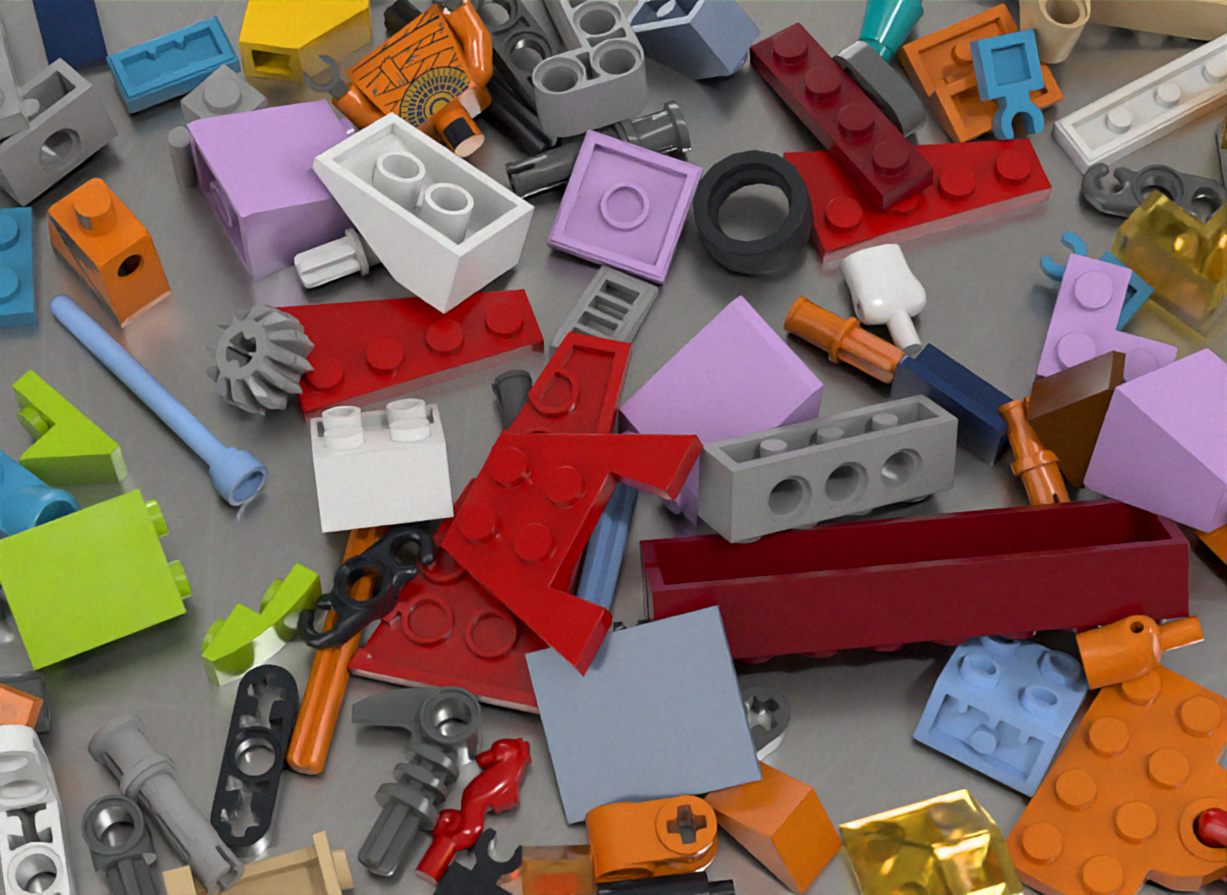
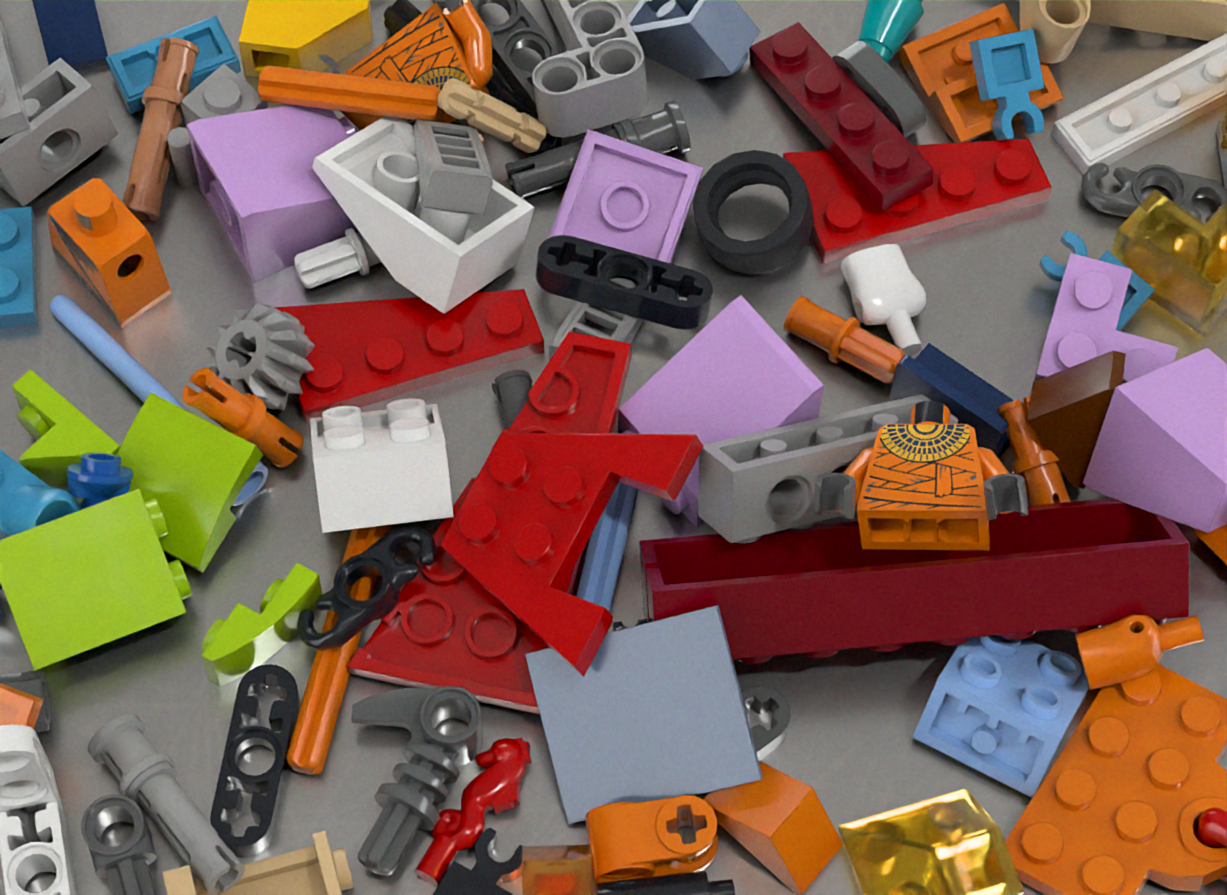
none -> blue plate [67,453,133,510]
none -> lime slope [111,392,263,573]
none -> nougat pin [122,37,199,221]
none -> orange pin [182,368,304,468]
none -> orange axle [258,66,440,121]
none -> light grey slope [414,119,493,215]
none -> tan axle [437,78,547,153]
none -> black beam [535,235,713,330]
none -> orange torso [814,400,1029,551]

